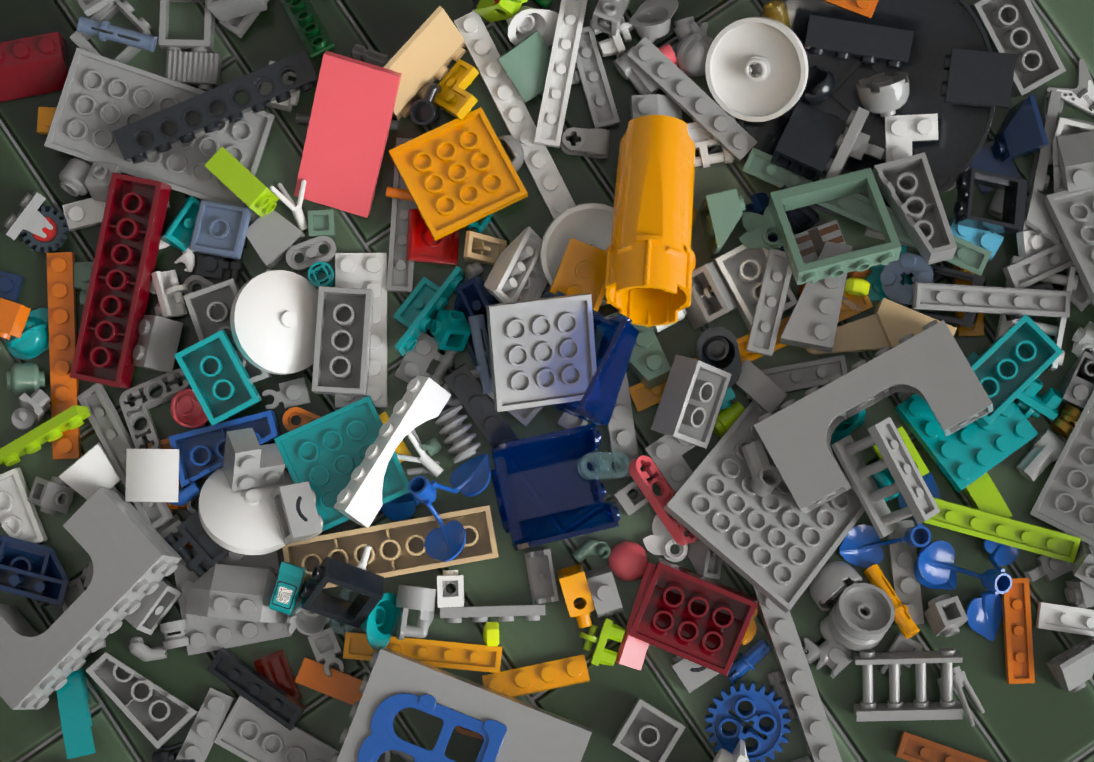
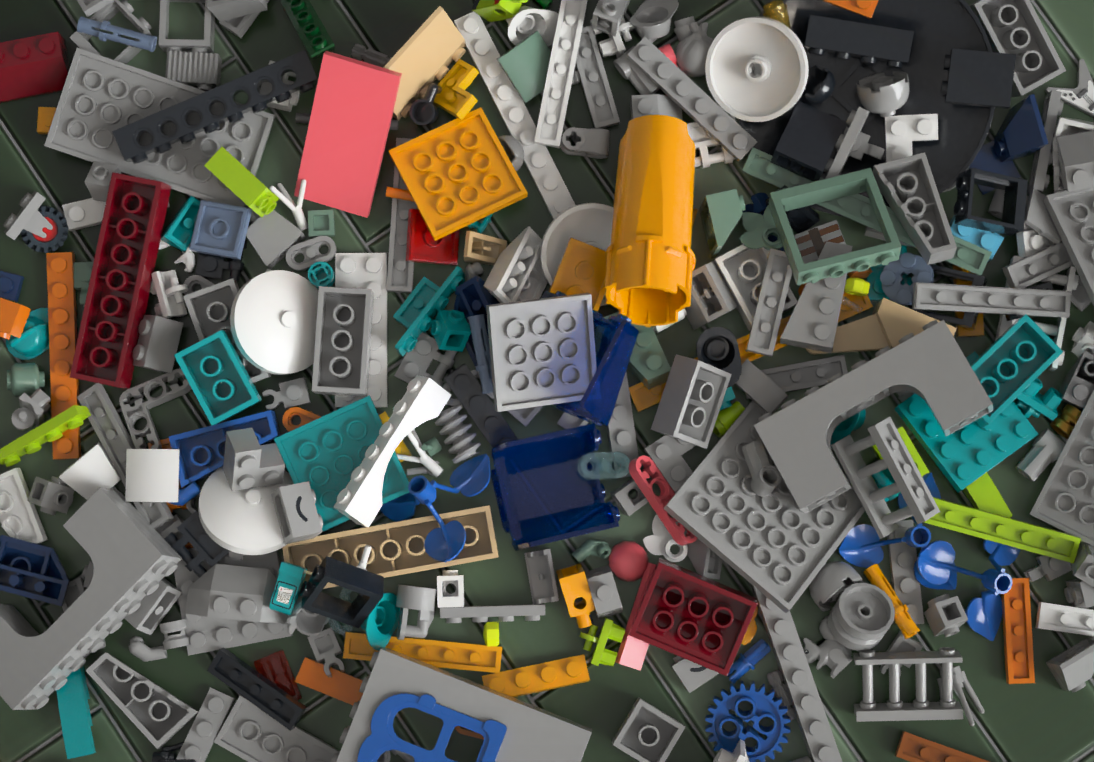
light grey head [59,158,93,197] -> none
coral hair [170,388,208,429] -> none

